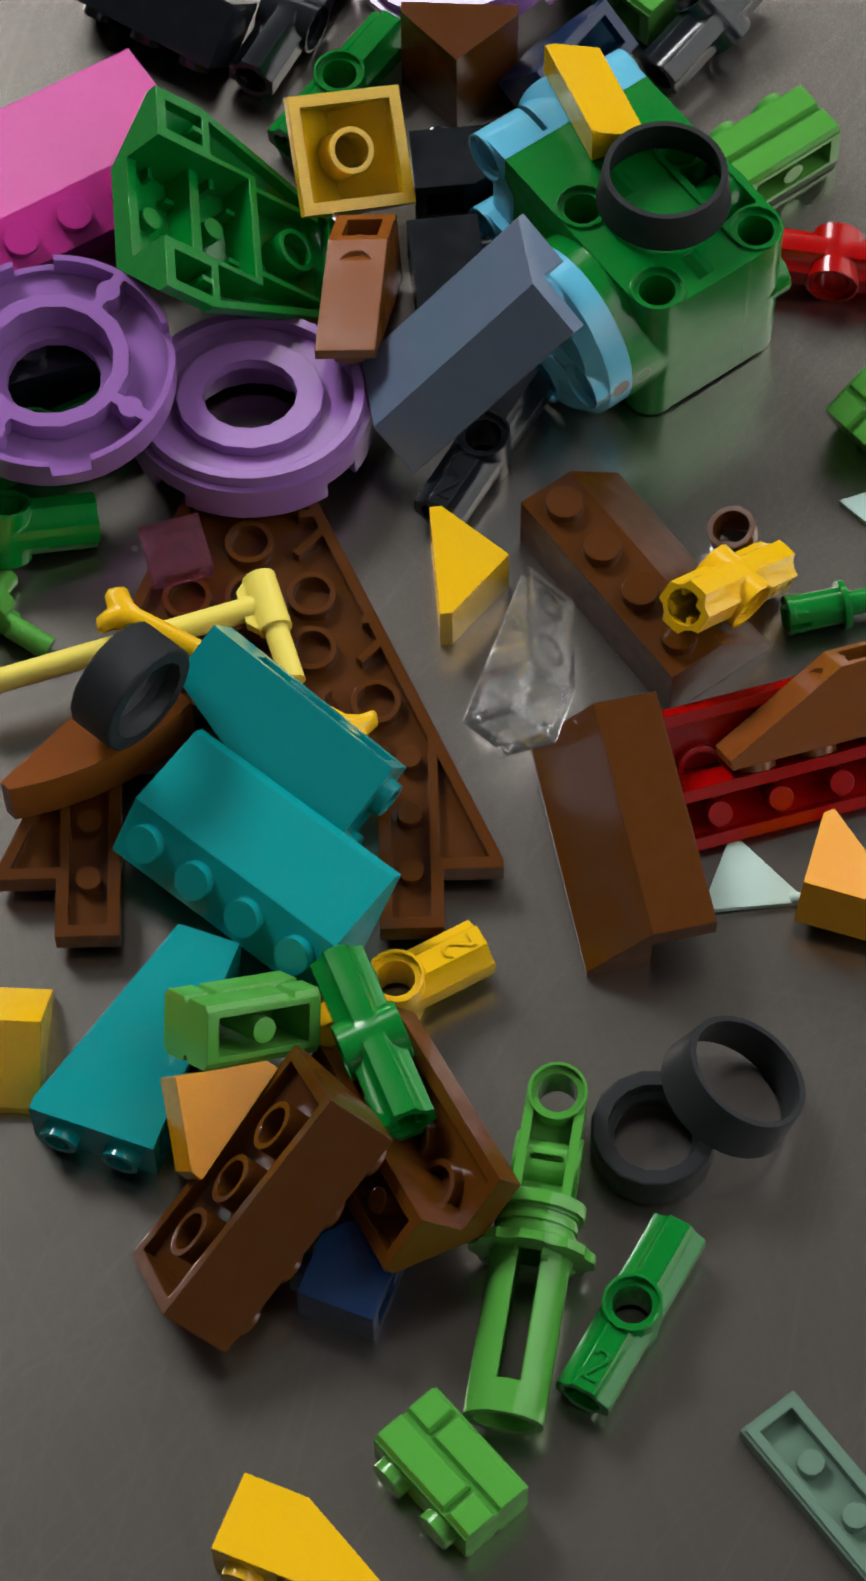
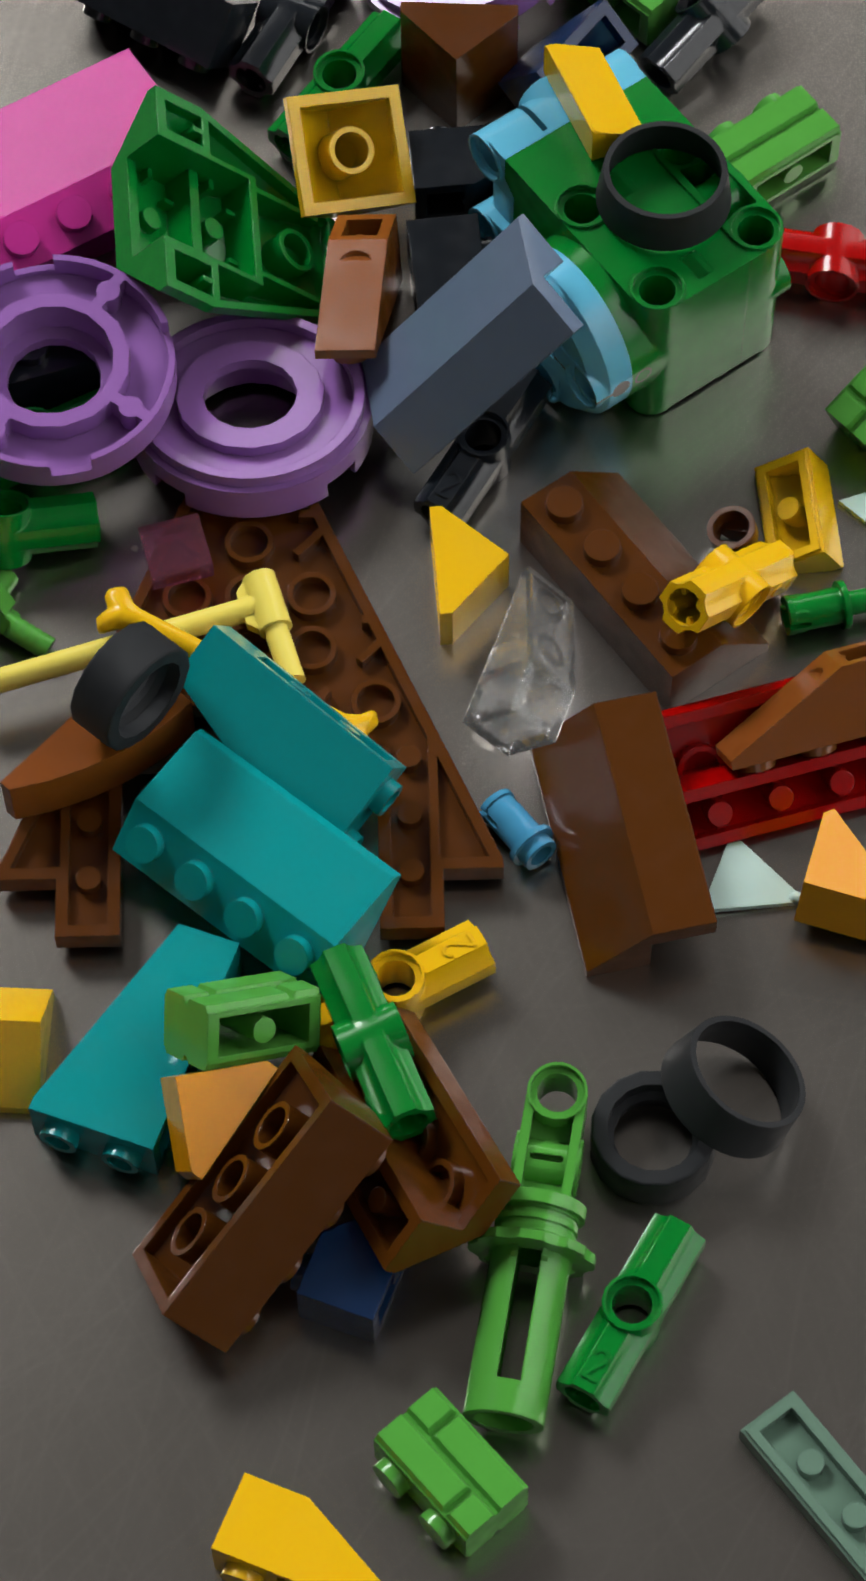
none -> dark azure pin [479,788,557,870]
none -> yellow slope [754,447,844,574]

